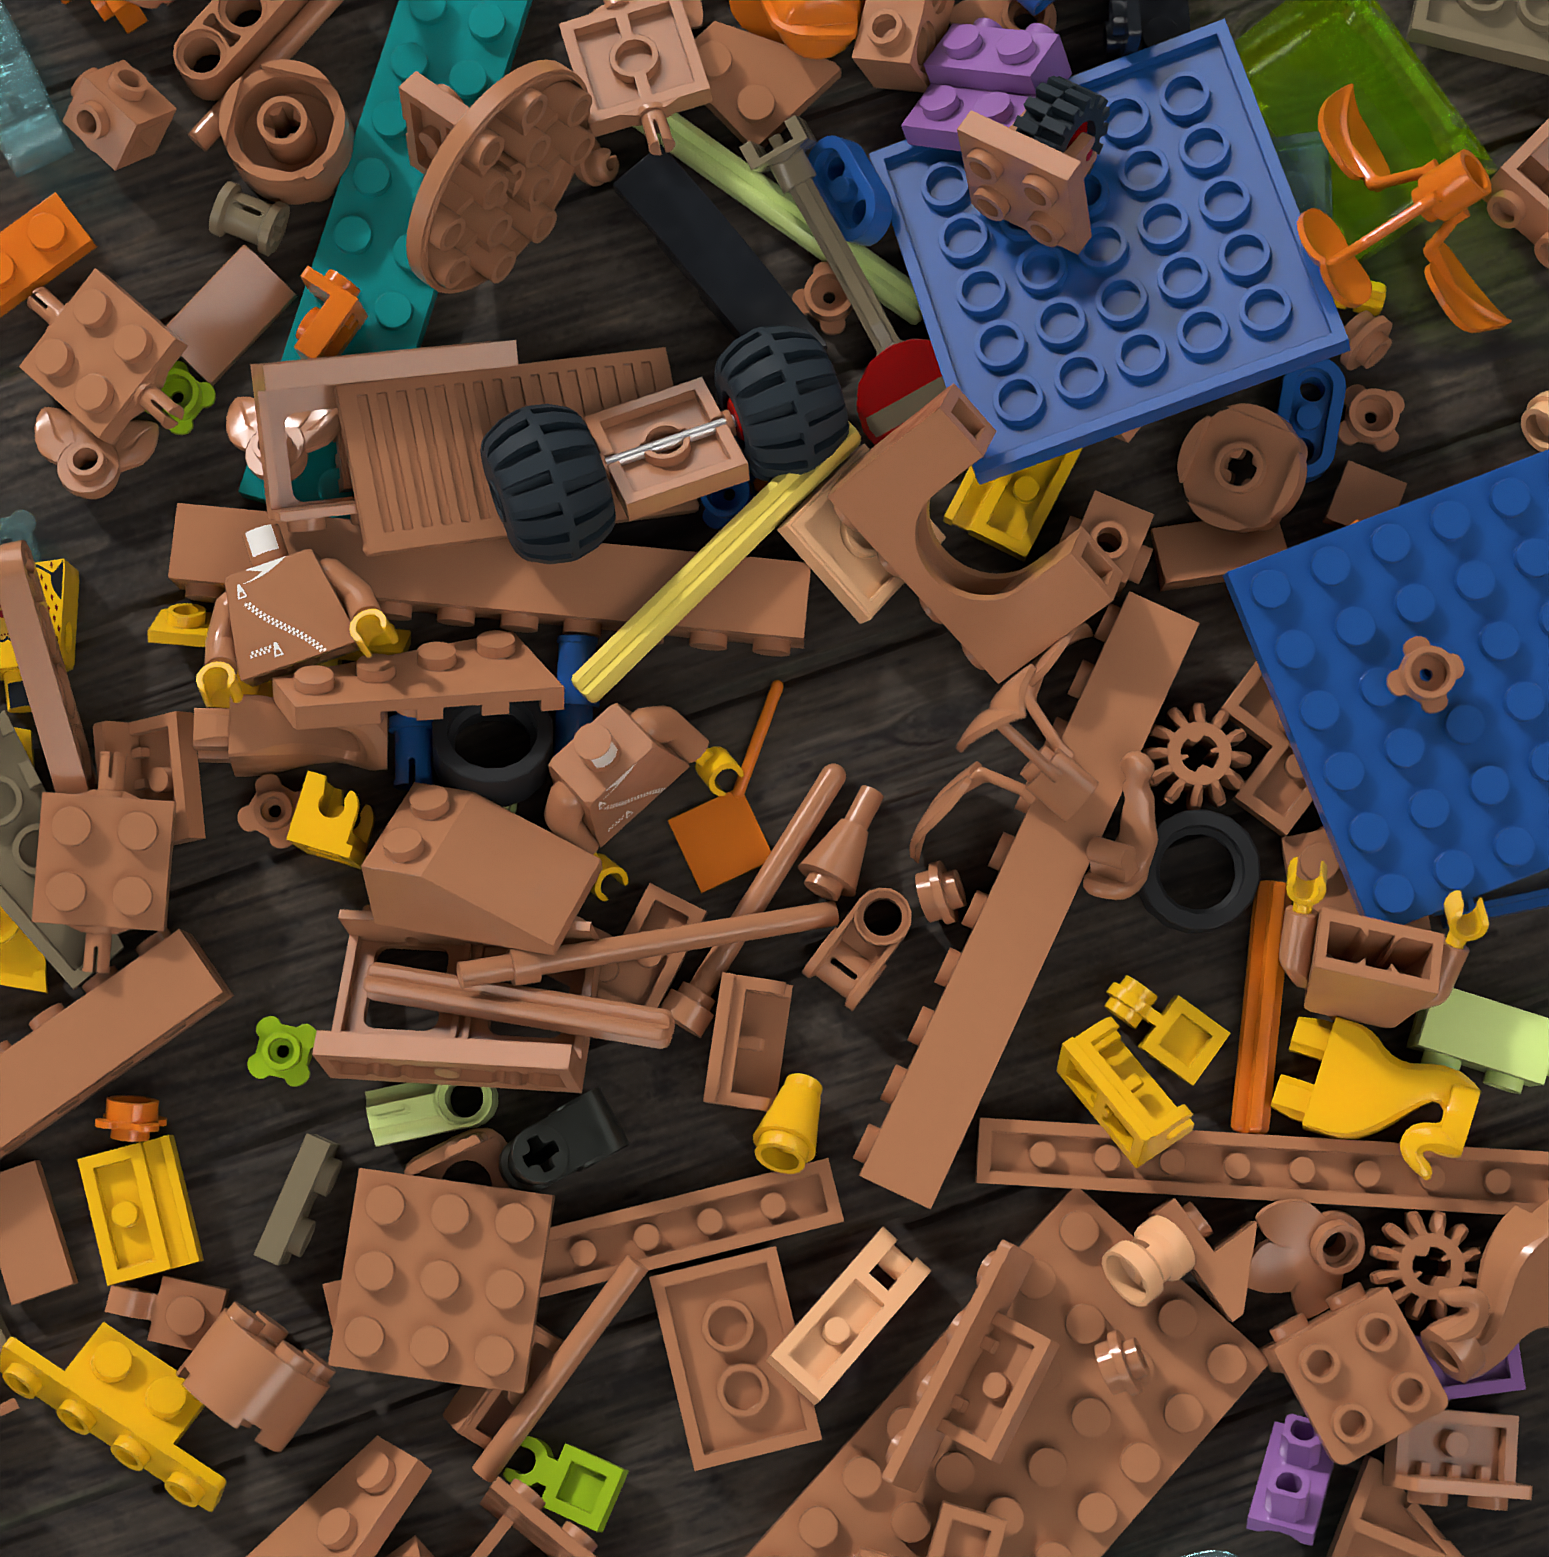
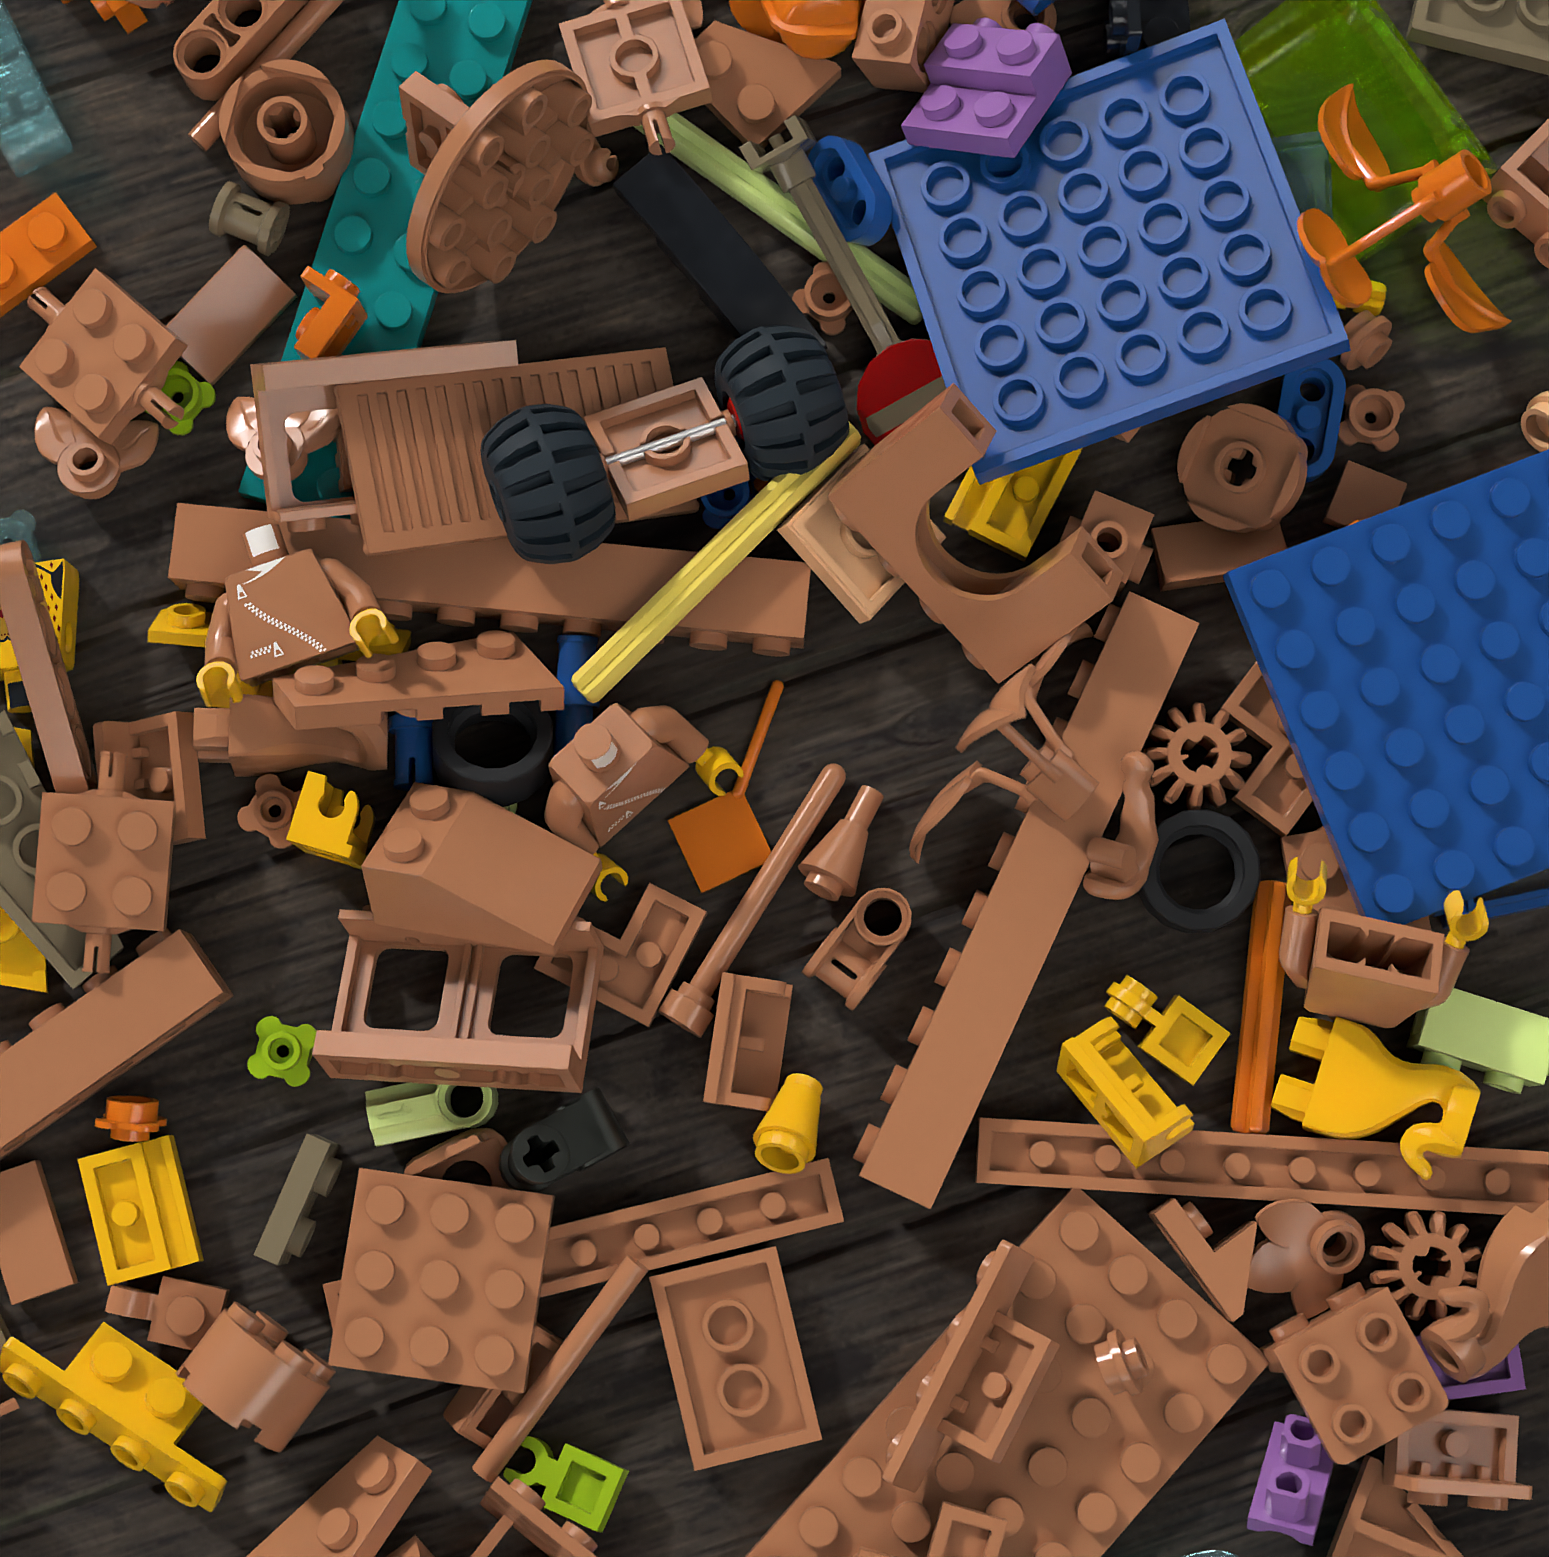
nougat brick [62,60,177,171] -> none
nougat axle [363,962,675,1049] -> none
nougat bar [457,901,839,989] -> none
light nougat plate [766,1227,931,1405] -> none
nougat plate [915,860,966,925] -> none
nougat plate [957,76,1110,255] -> none
light nougat wheel [1102,1215,1195,1307] -> none
nougat plate [1386,636,1464,714] -> none

